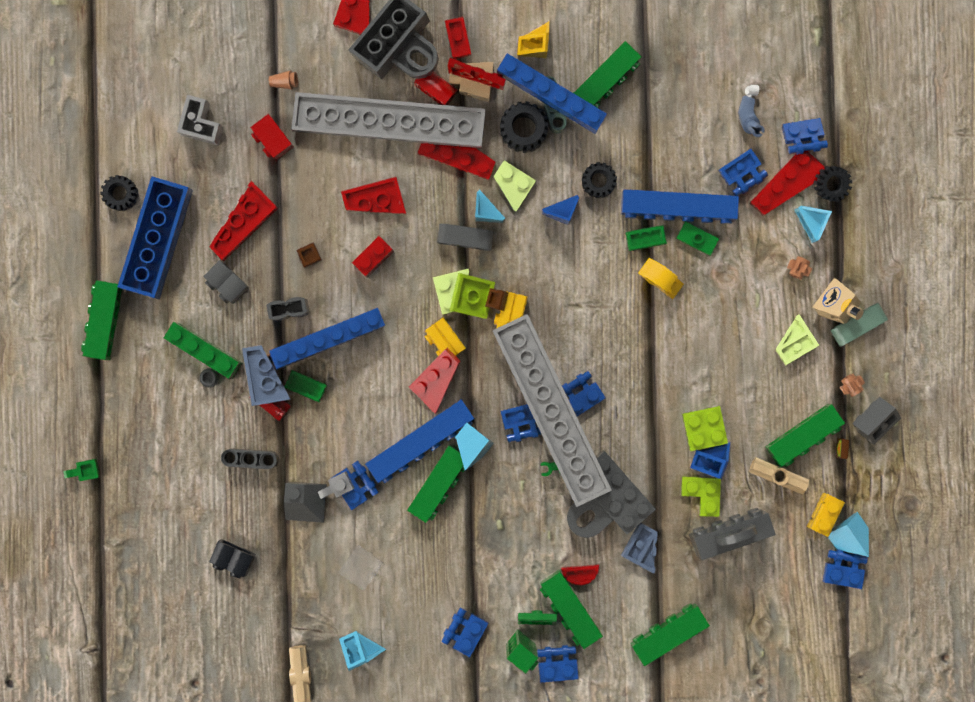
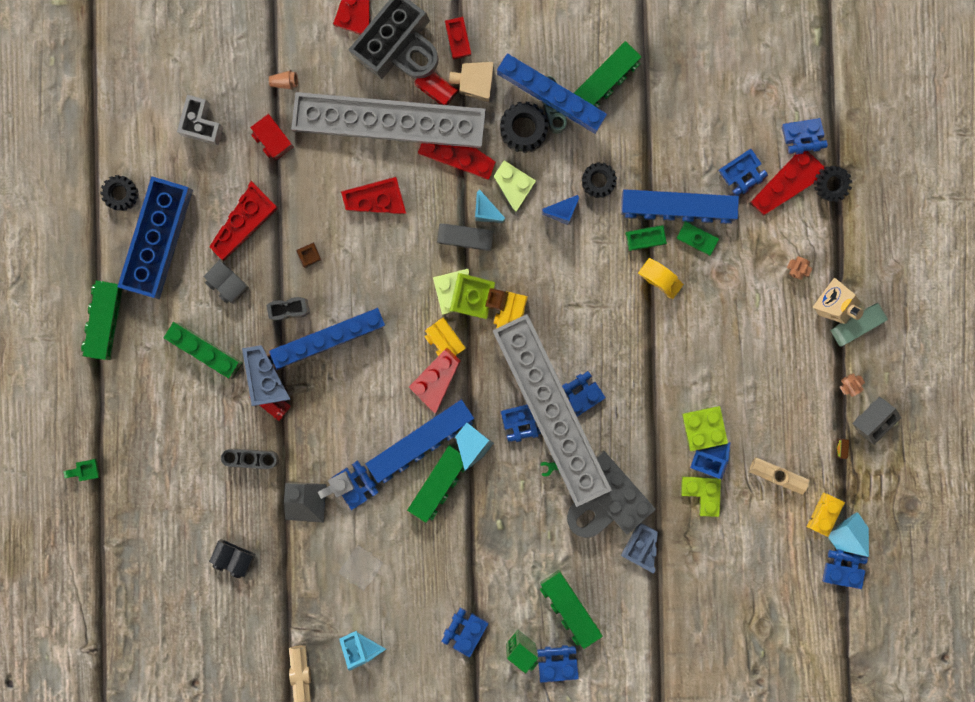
dark grey plate [199,368,219,387] -> none
green plate [284,370,327,403] -> none
red brick [352,236,394,278] -> none
red wing [447,58,506,91] -> none
yellow slope [517,21,549,58] -> none
green plate [517,610,557,625] -> none
red tile [561,564,599,586] -> none
green brick [630,603,710,666] -> none
dark grey brick [689,508,776,560] -> none
sand blue arm [738,85,765,137] -> none
green brick [765,404,845,467] -> none
yellowish green wing [775,315,819,366] -> none
medium azure slope [794,206,832,243] -> none

